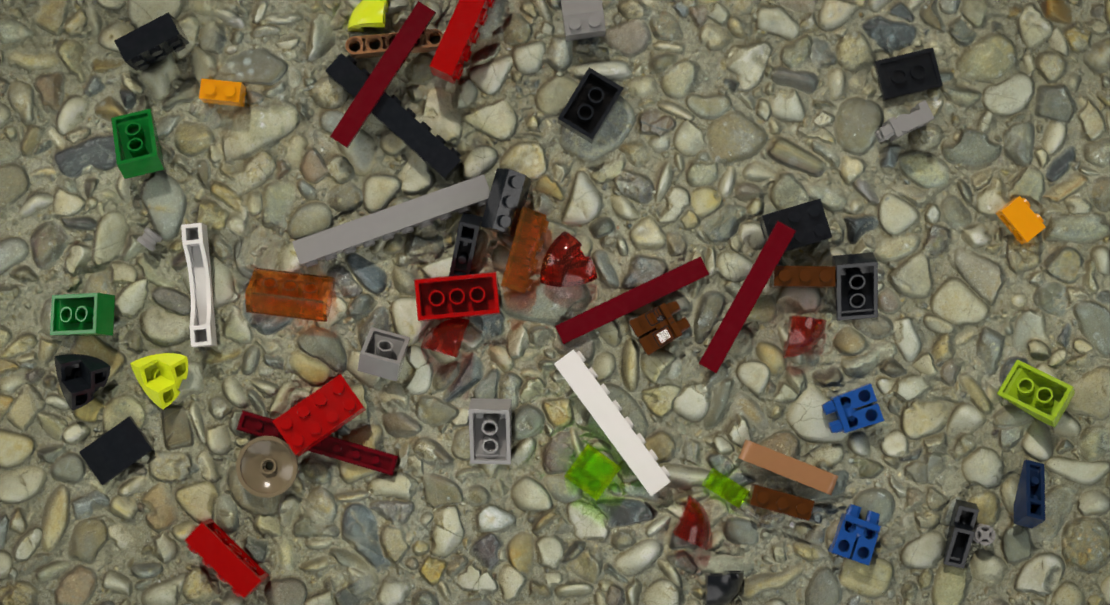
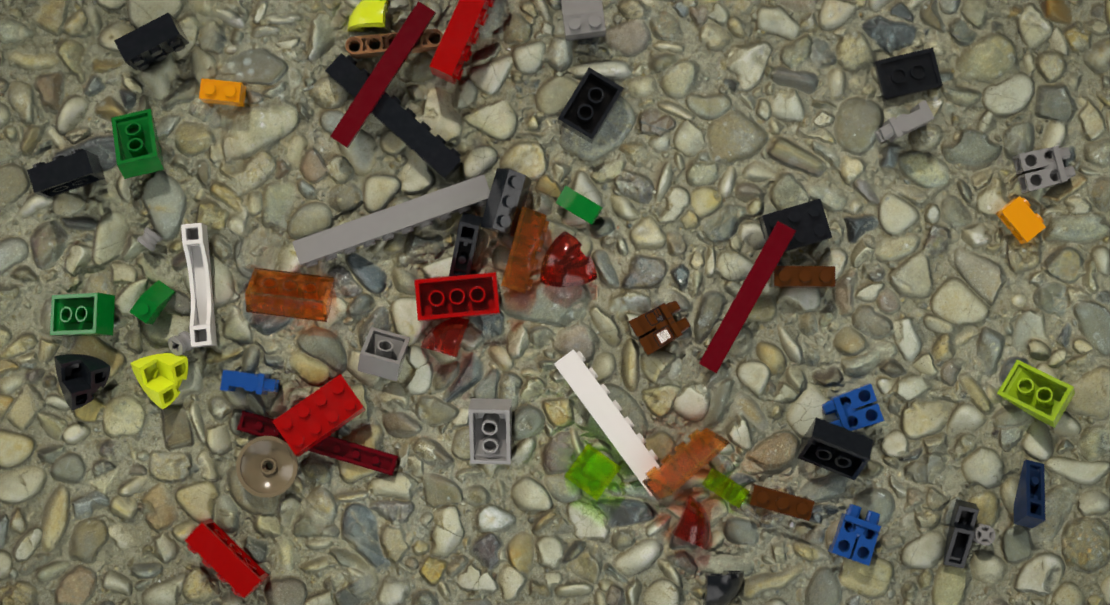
black tile [79,416,154,485] -> none
dark red tile [555,256,709,344] -> none
medium nougat beam [738,439,838,495] -> none
clear red brick [783,315,827,358] -> none
black slope [832,252,878,321] -> none
none -> black brick [27,149,105,198]
none -> green slope [130,280,176,325]
none -> light grey wheel [168,331,194,356]
none -> blue hips [220,370,280,395]
none -> green slope [555,185,603,225]
none -> clear orange slope [642,428,730,500]
none -> black brick [797,417,874,481]
none -> light grey hips [1012,146,1076,194]

